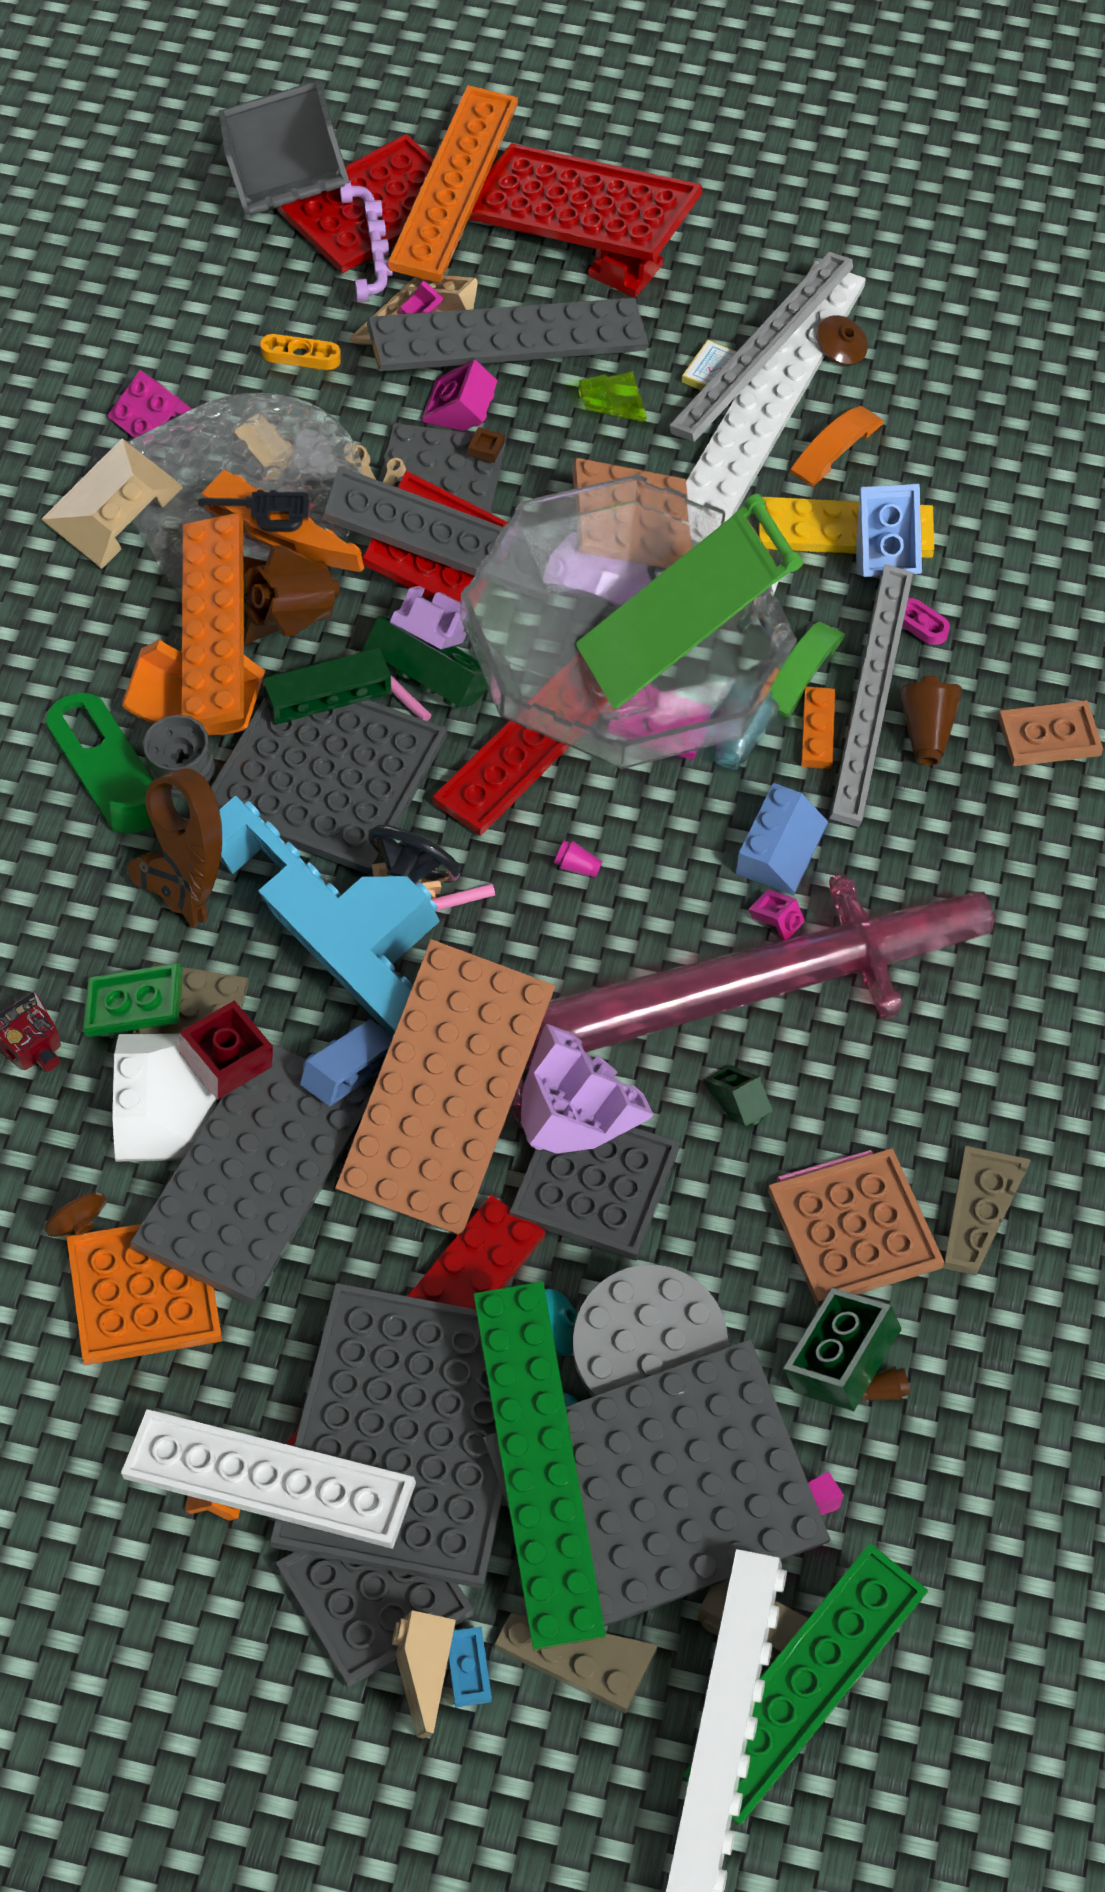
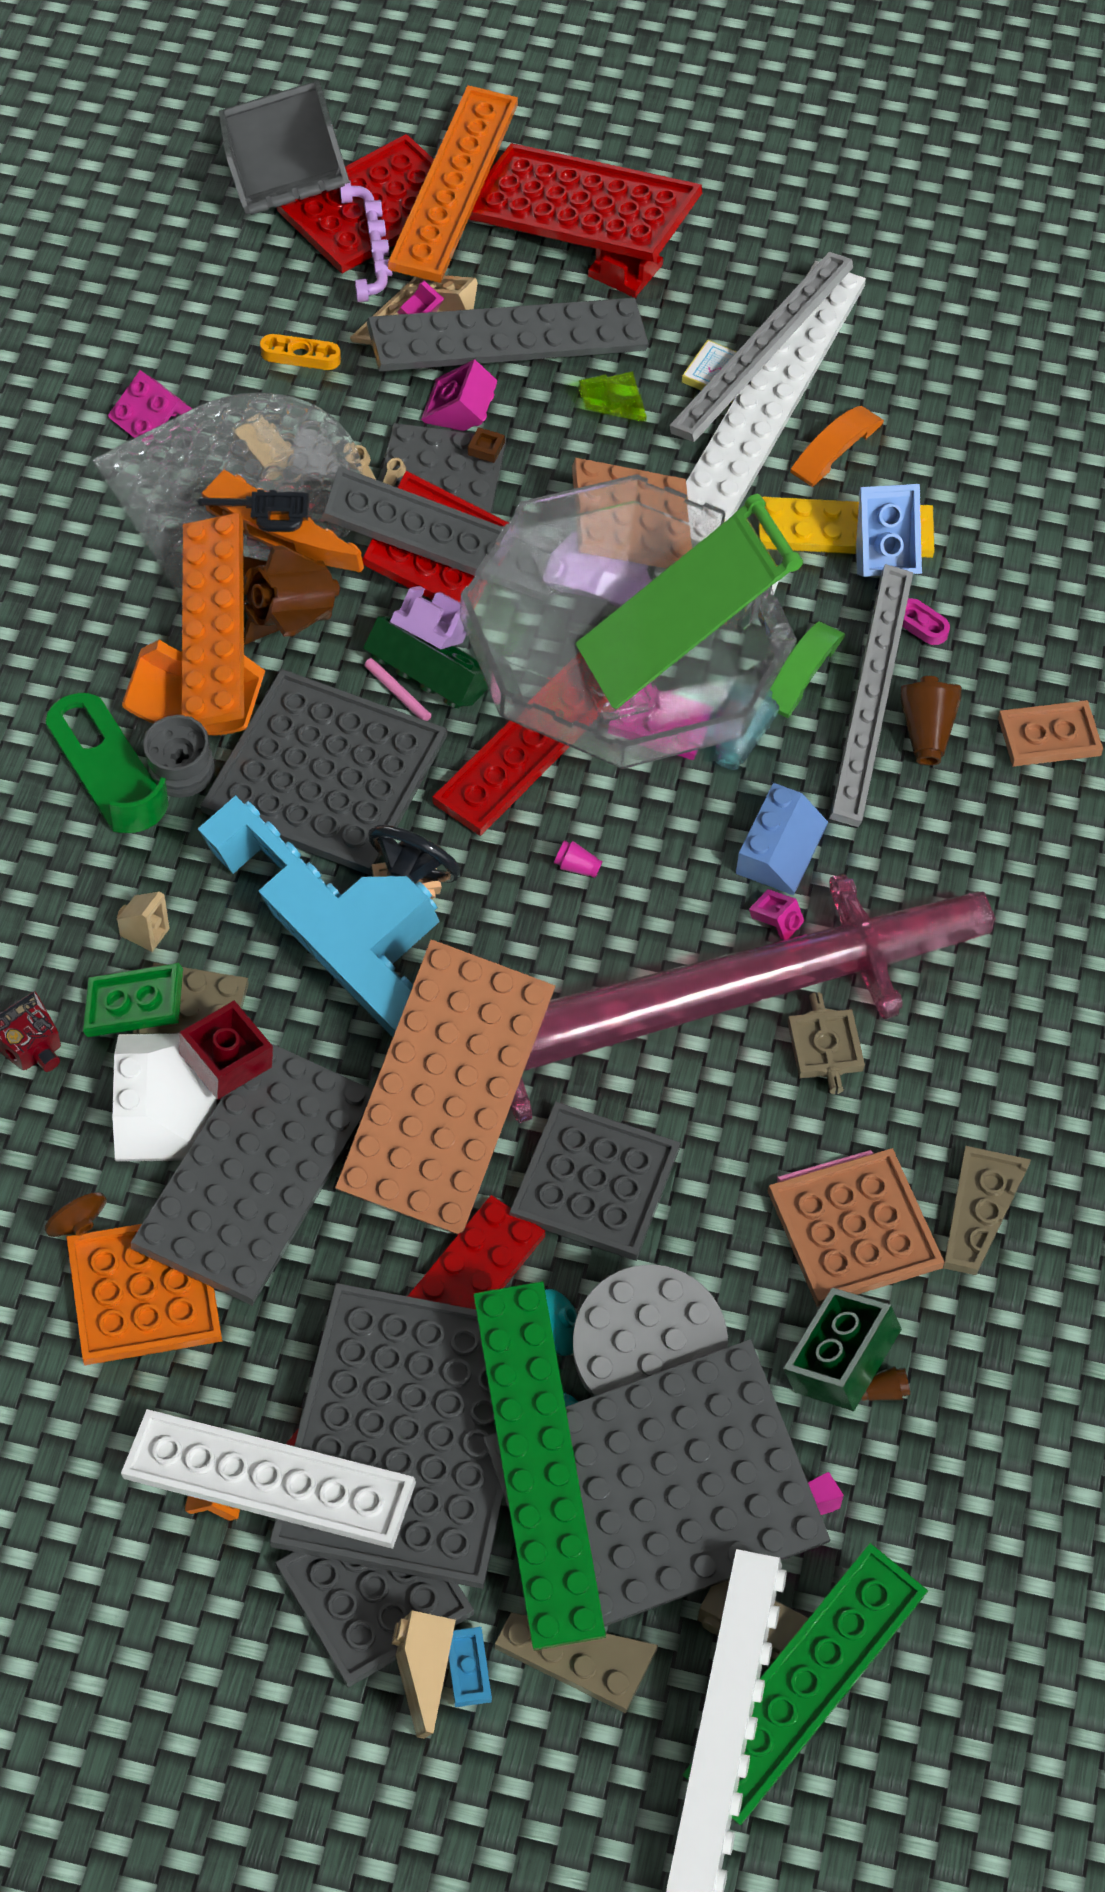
tan slope [41,438,183,569] -> none
reddish brown animal [128,768,222,928] -> none
dark green brick [263,647,391,725] -> none
medium blue brick [300,1019,393,1107] -> none
bright pink bar [432,883,495,911] -> none
lavender brick [521,1024,653,1154] -> none
dark green slope [703,1065,773,1126] -> none
orange plate [801,687,835,769] -> none
reddish brown dish [817,315,868,366] -> none
none -> tan slope [117,892,170,952]
none -> dark tan plate [788,992,865,1094]

